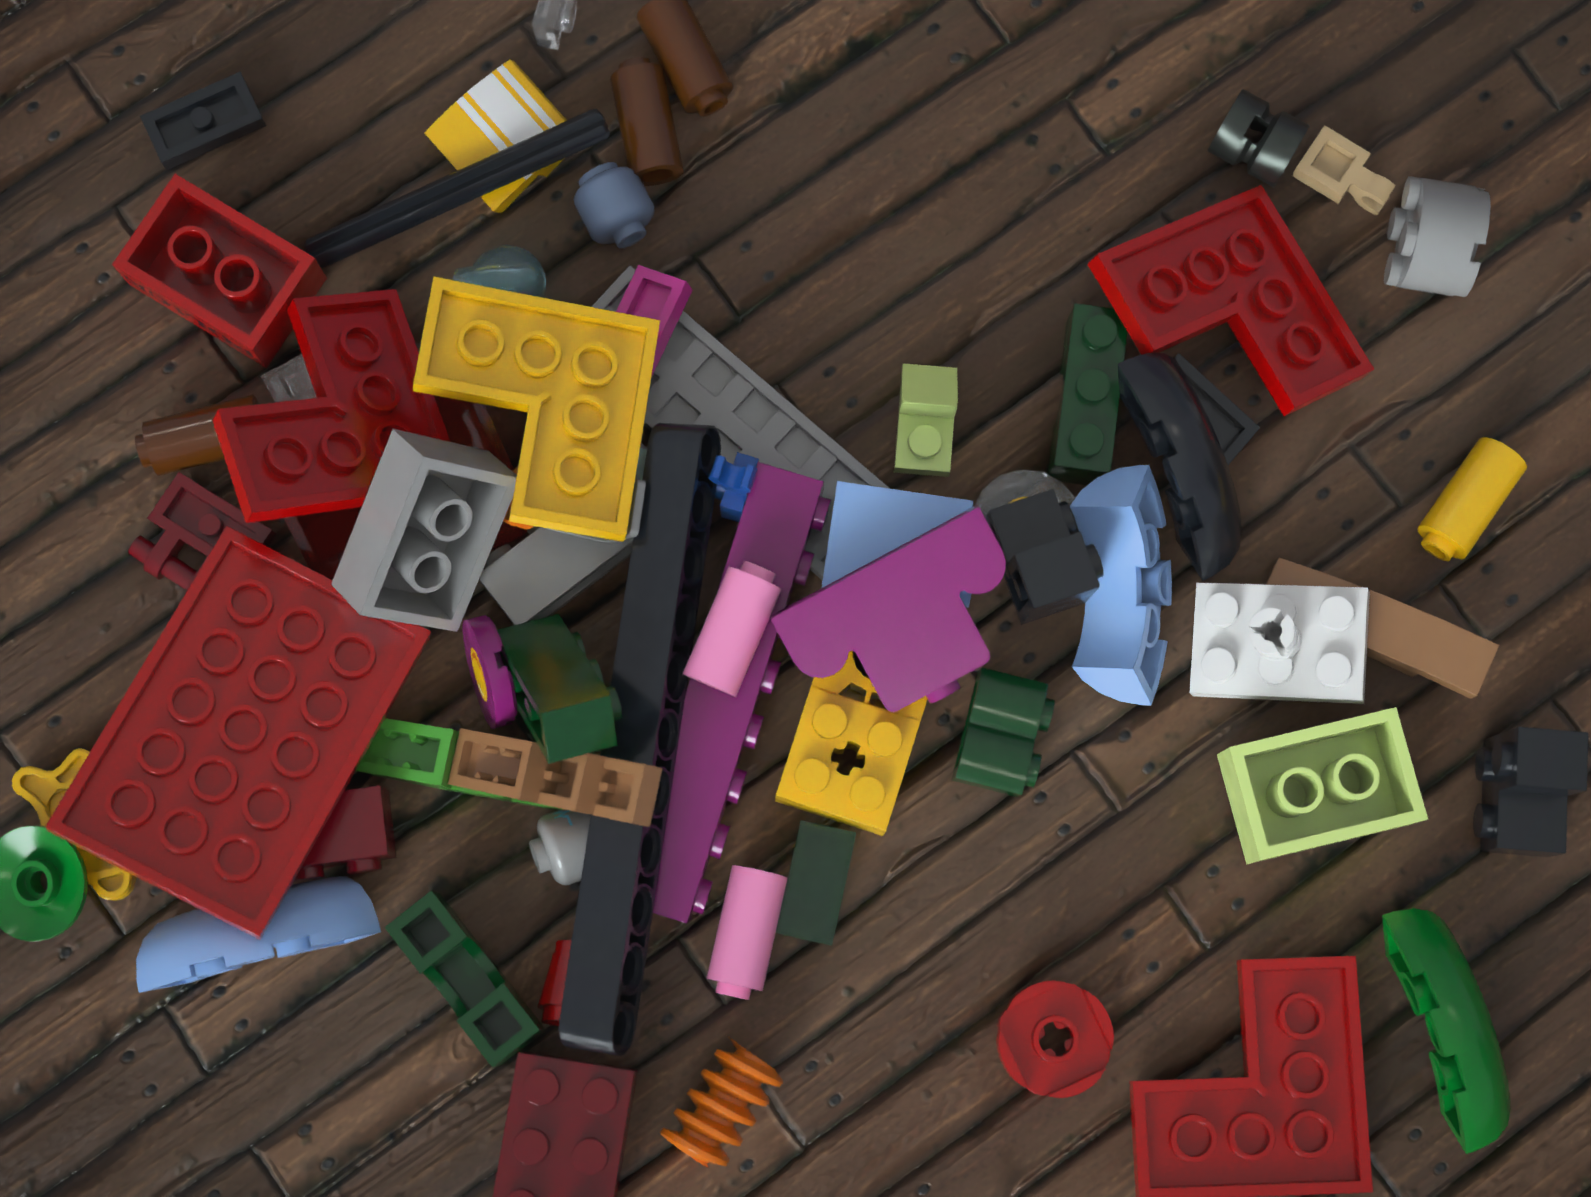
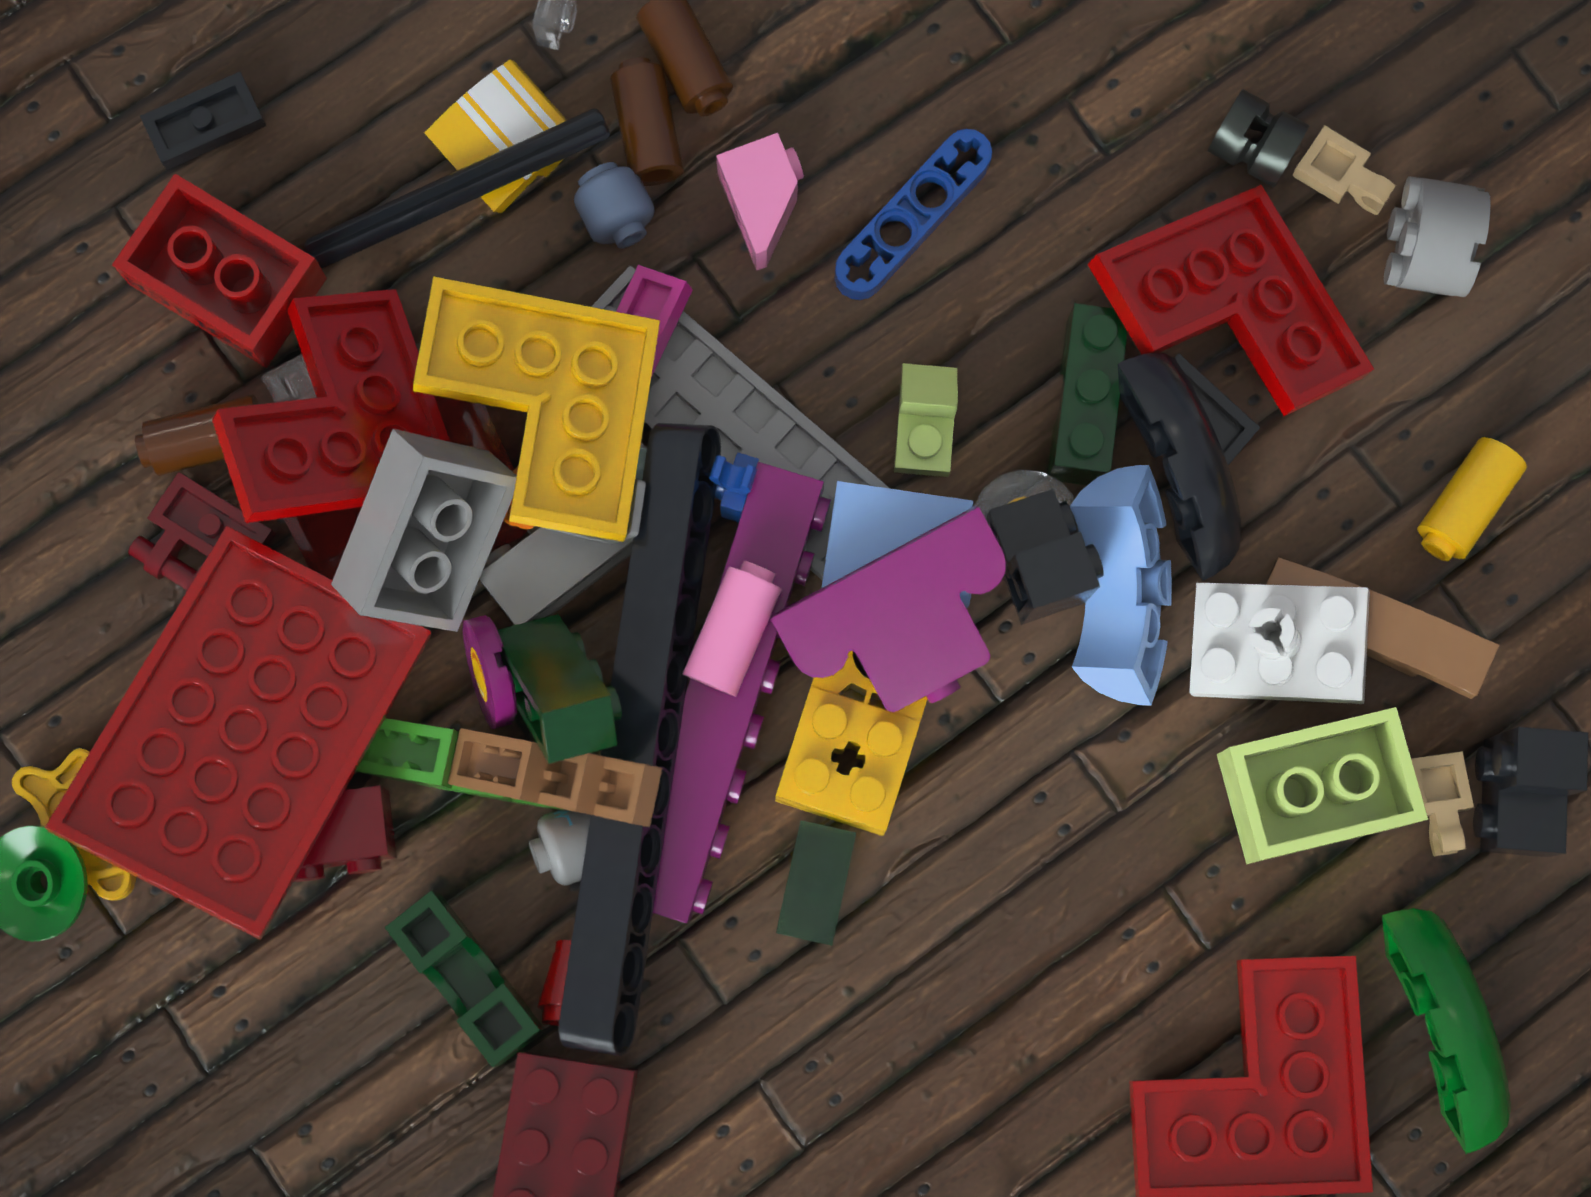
light blue brick [136,876,381,993] -> none
clear light blue piece [453,245,546,298] -> none
orange piece [660,1036,783,1168] -> none
bright pink brick [706,865,788,1000] -> none
dark green brick [952,667,1055,797] -> none
red plate [996,980,1114,1098] -> none
none -> bright pink slope [716,133,804,271]
none -> blue beam [834,129,992,300]
none -> tan plate [1411,751,1474,857]

